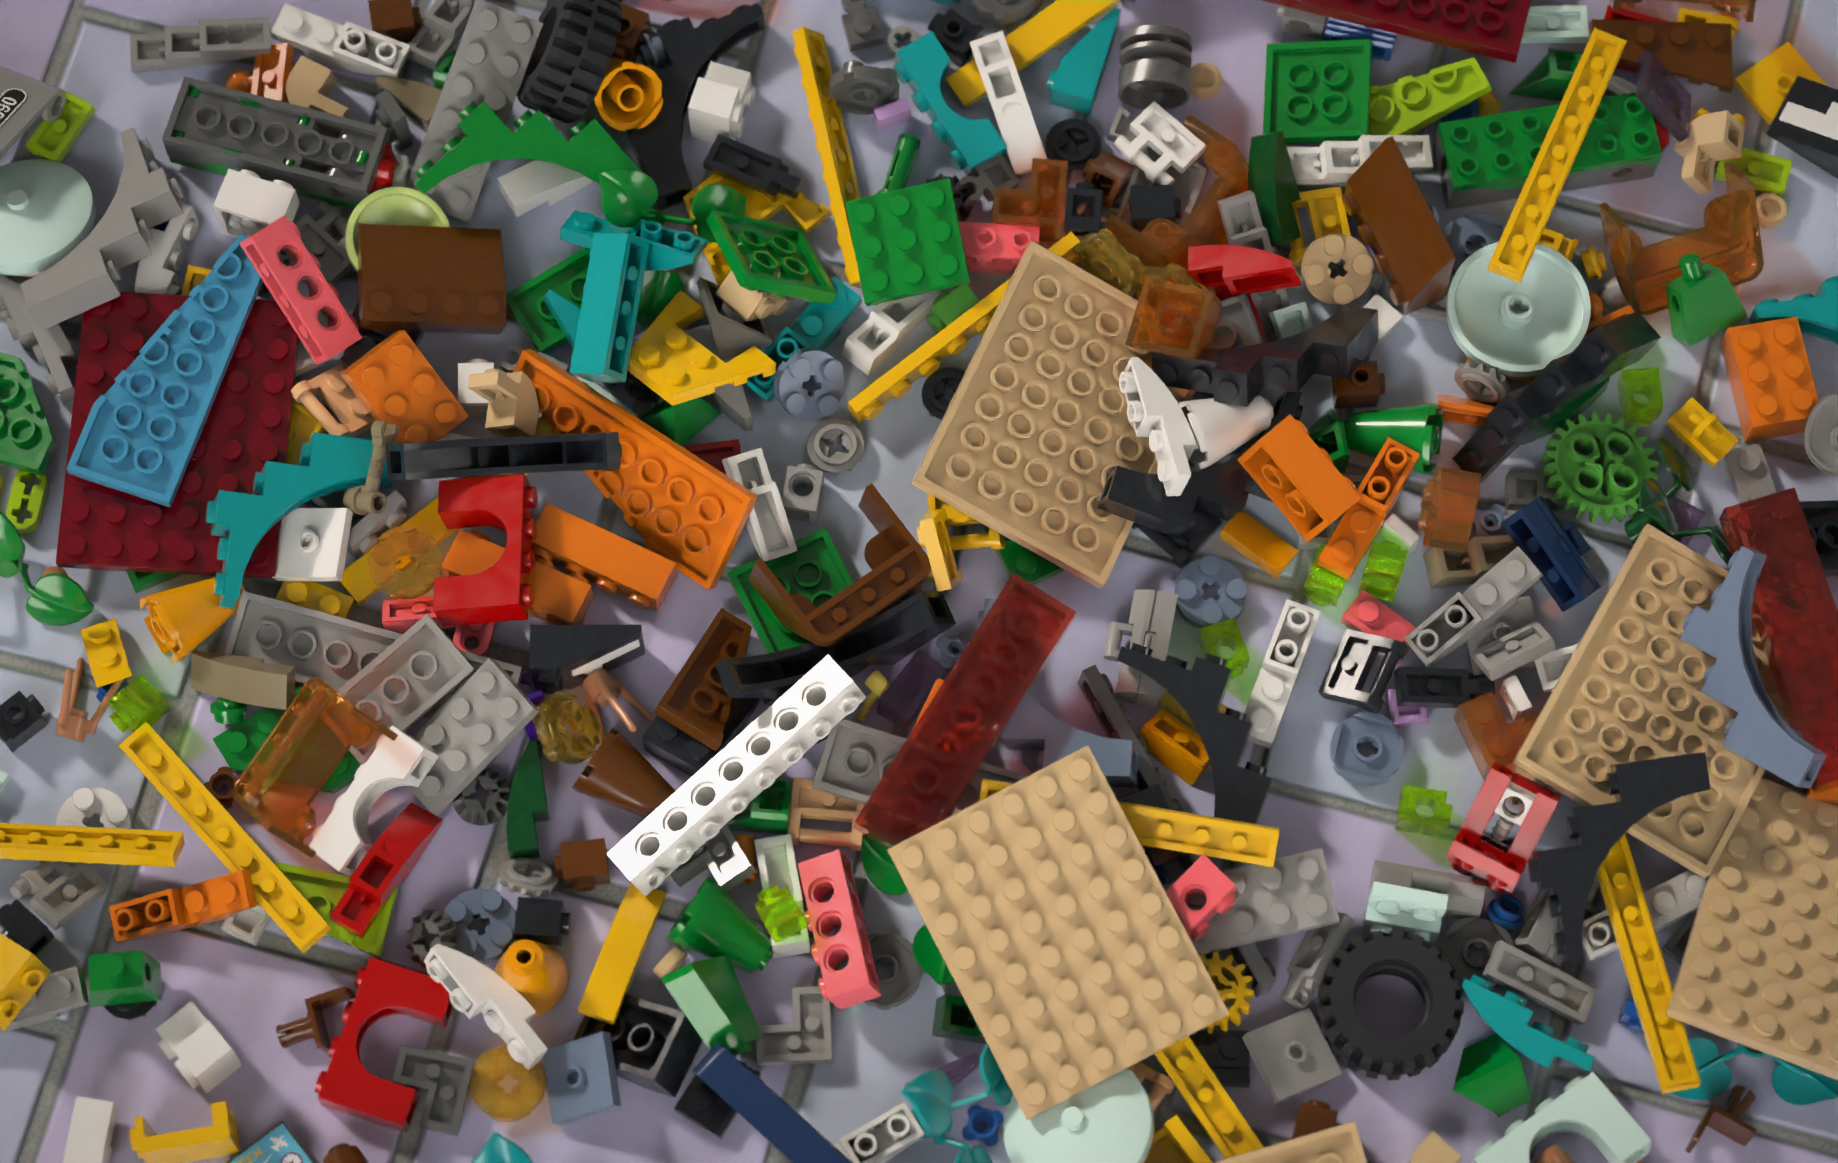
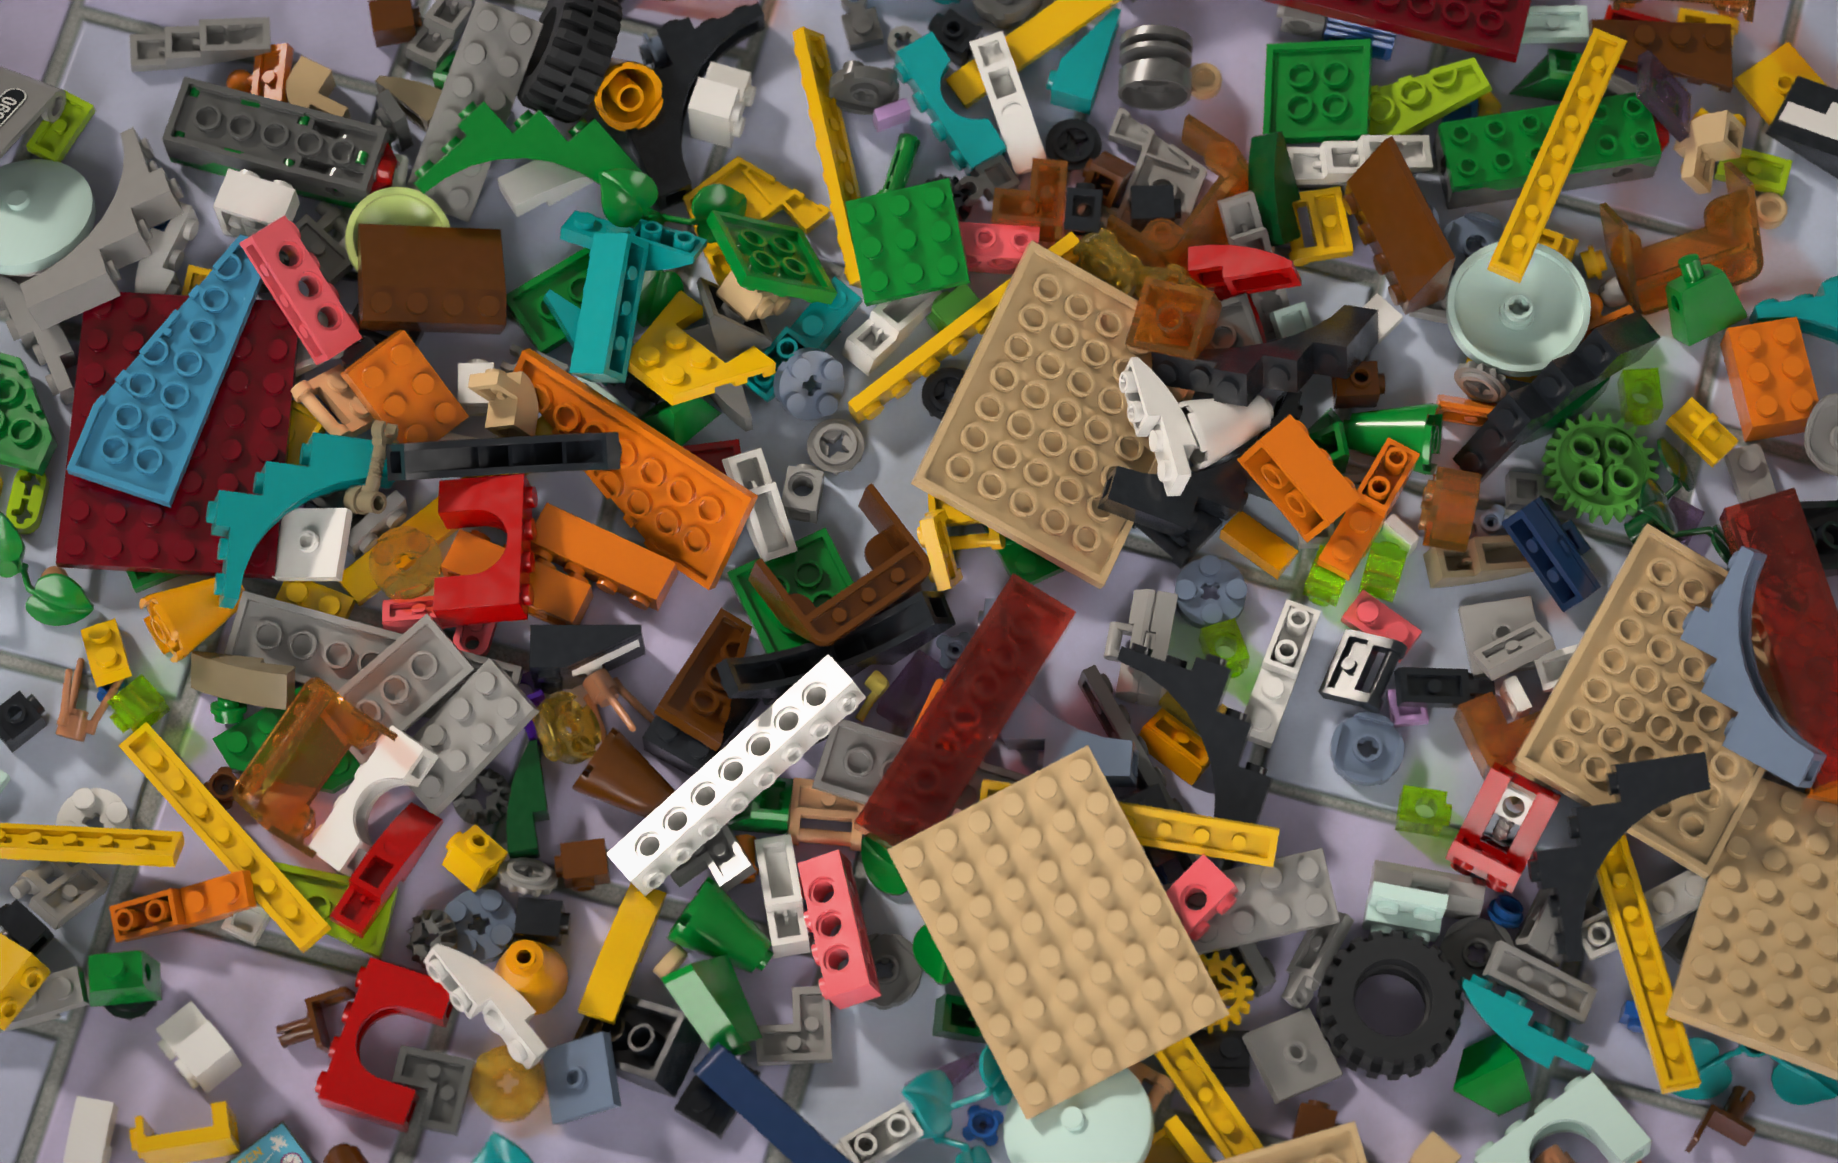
white slope [270,3,411,78] -> none
reddish brown brick [612,2,651,62] -> none
black hinge [703,134,802,199] -> none
clear neon green brick [754,884,809,945] -> none
white plate [1113,101,1206,185] -> none
tan plate [1301,234,1373,305] -> none
light grey slope [1404,546,1544,667] -> none
none -> yellow brick [442,824,508,893]

